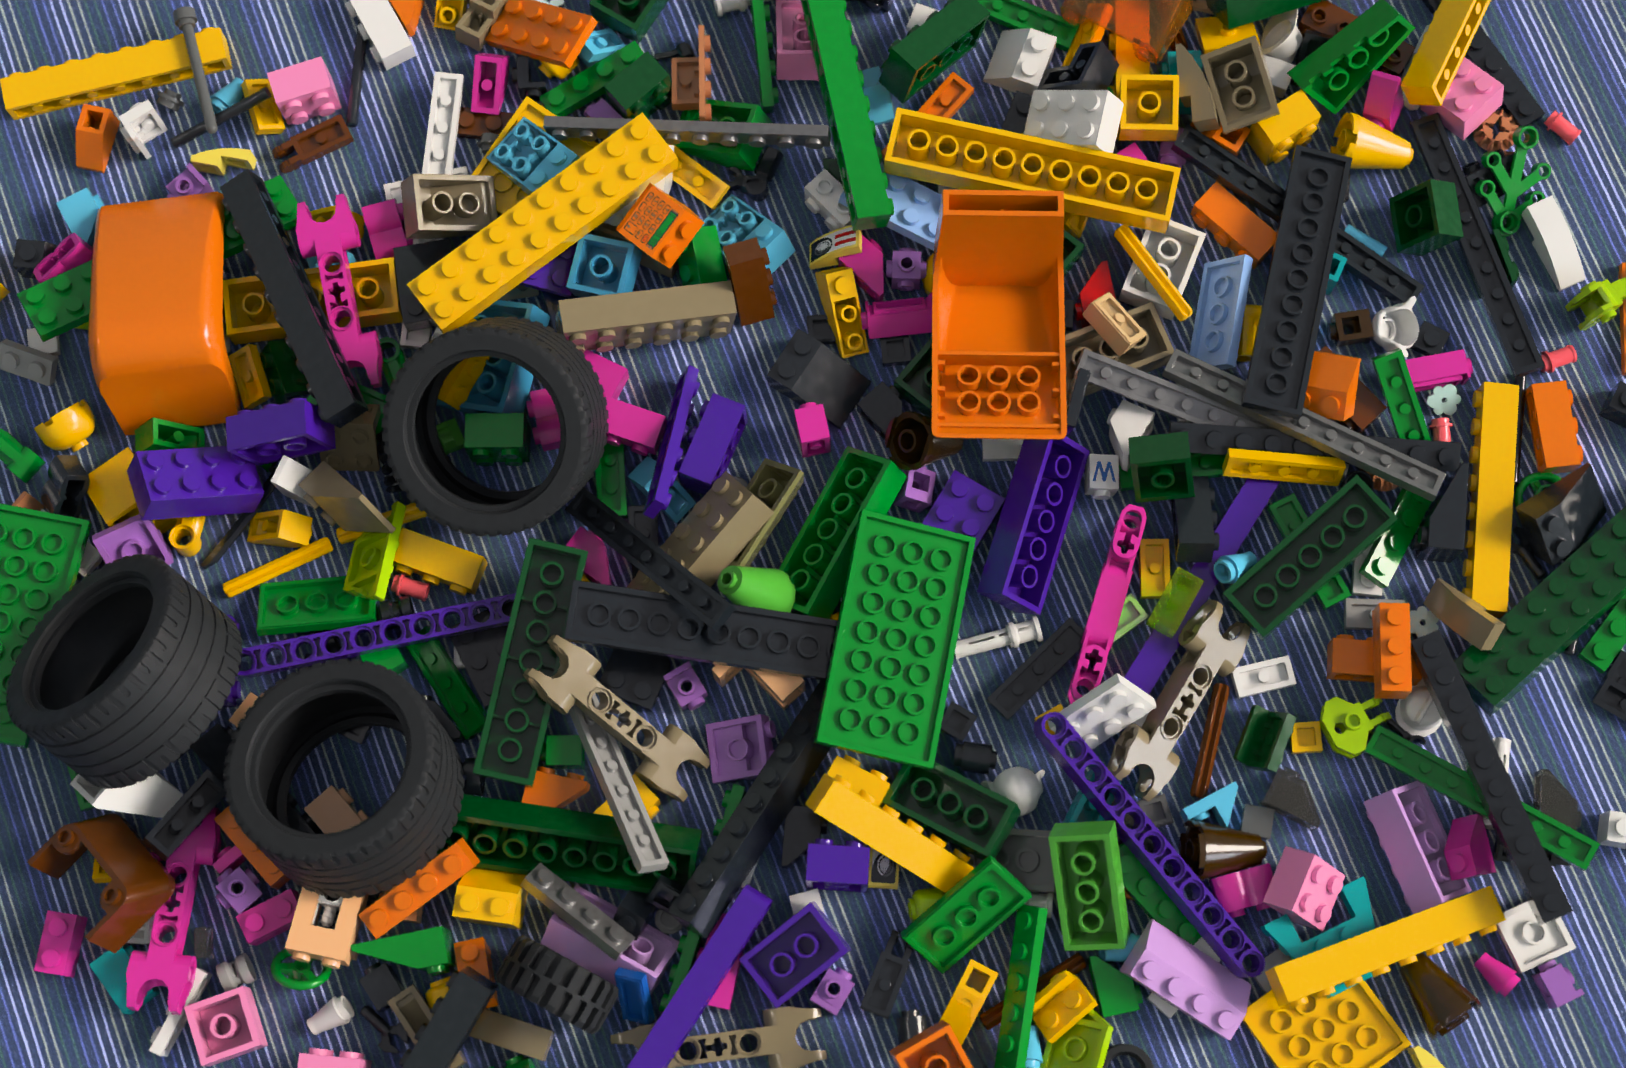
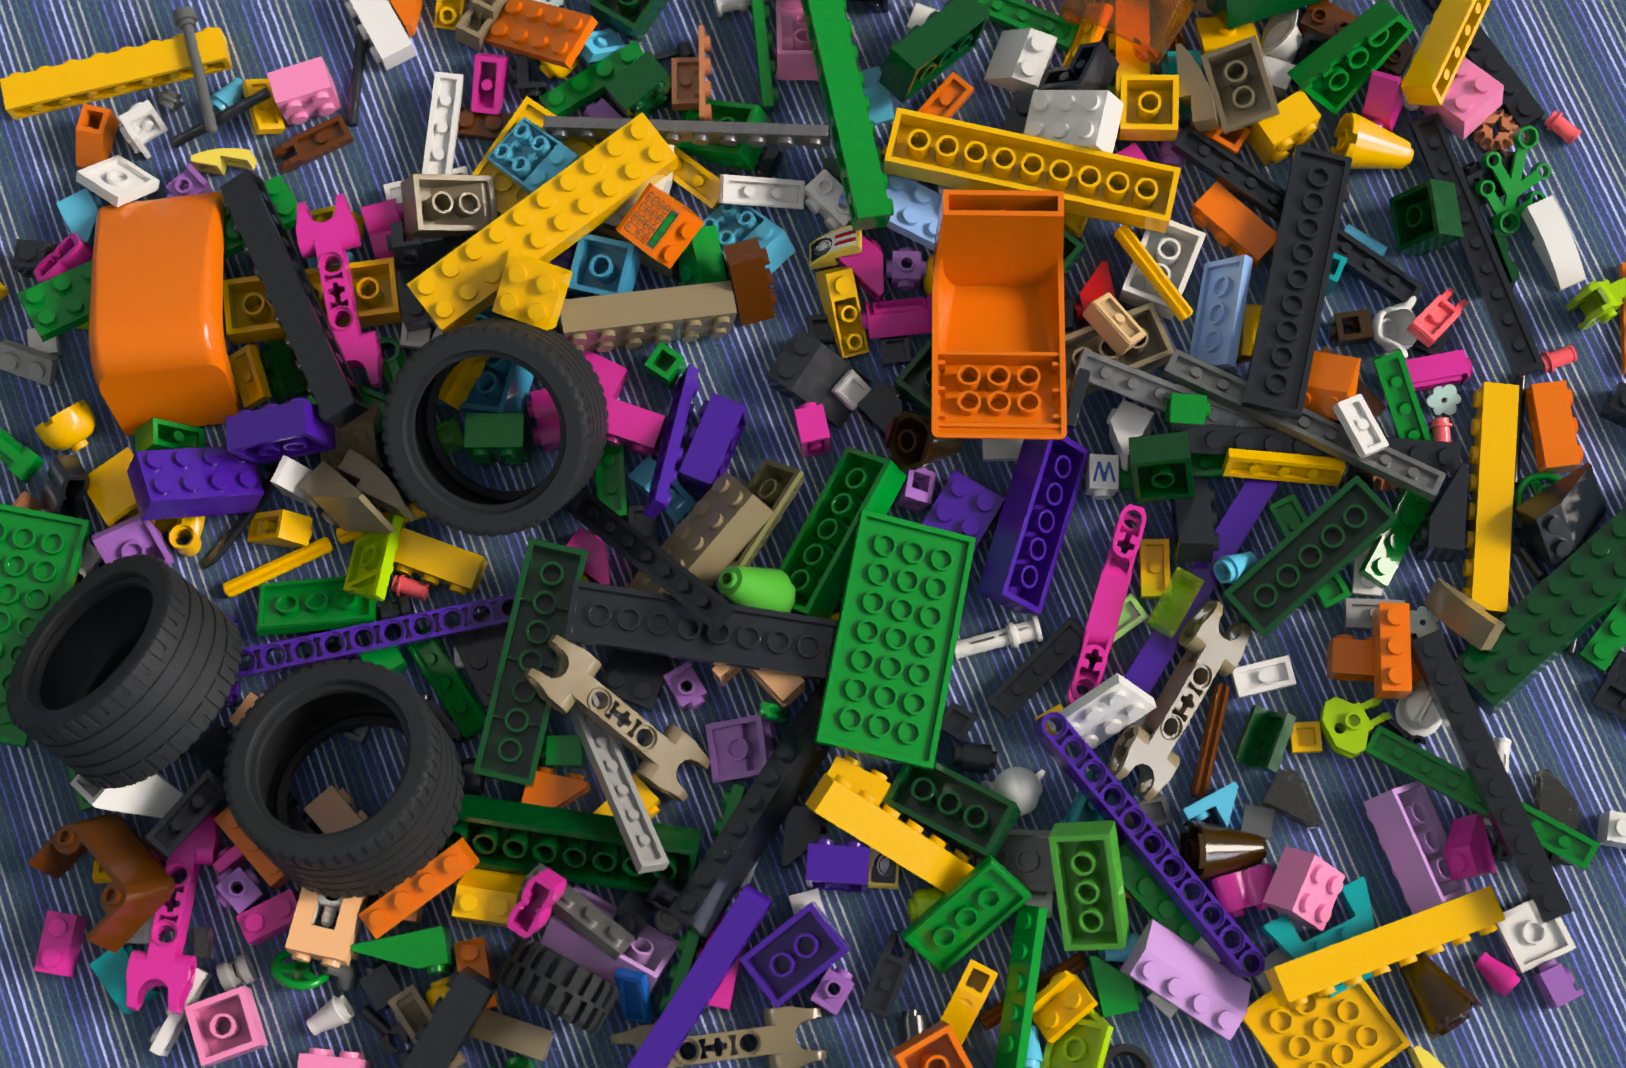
dark grey plate [477,133,499,155] -> none
none -> white plate [76,155,160,207]
none -> dark grey arm [321,964,357,992]
none -> dark tan slope [338,449,415,522]
none -> black bracket [386,221,426,267]
none -> yellow brick [492,252,573,331]
none -> dark pink brick [507,868,566,939]
none -> green brick [644,342,686,390]
none -> white tile [719,174,805,209]
none -> green axle [757,701,792,725]
none -> white tile [831,370,872,411]
none -> green brick [1164,392,1211,425]
none -> white plate [1332,394,1389,459]
none -> coral hinge [1406,287,1469,348]

